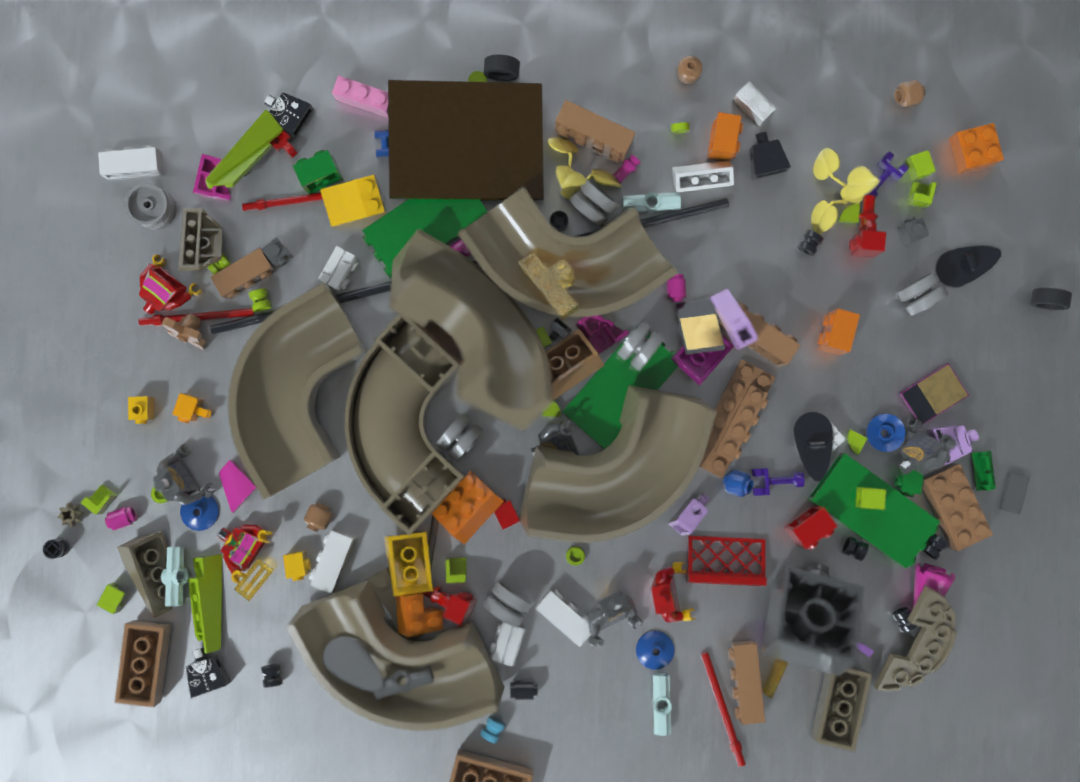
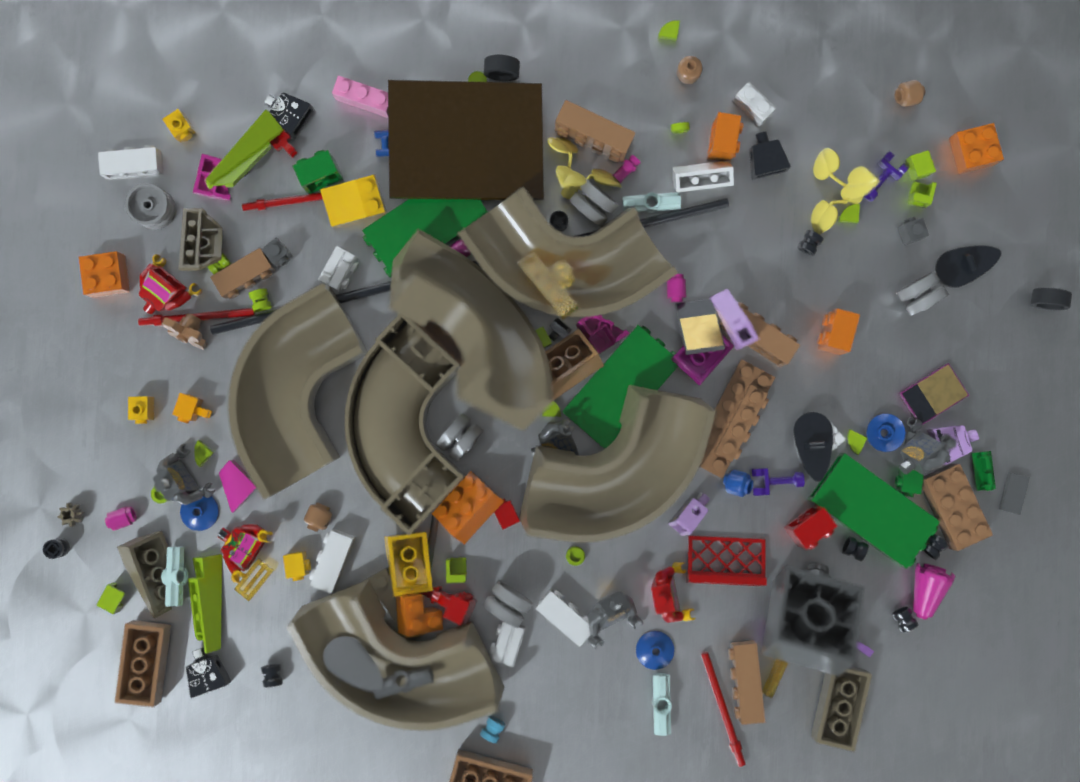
lime panel [81,485,117,515] -> none
black brick [510,680,538,700] -> none
light grey wheel [617,320,665,371] -> none
red brick [849,195,886,258] -> none
lime panel [855,487,886,510] -> none
dark tan plate [874,586,957,692] -> none
none -> orange brick [79,251,130,298]
none -> yellow brick [162,109,196,143]
none -> lime tile [194,440,214,467]
none -> lime tile [658,20,680,41]

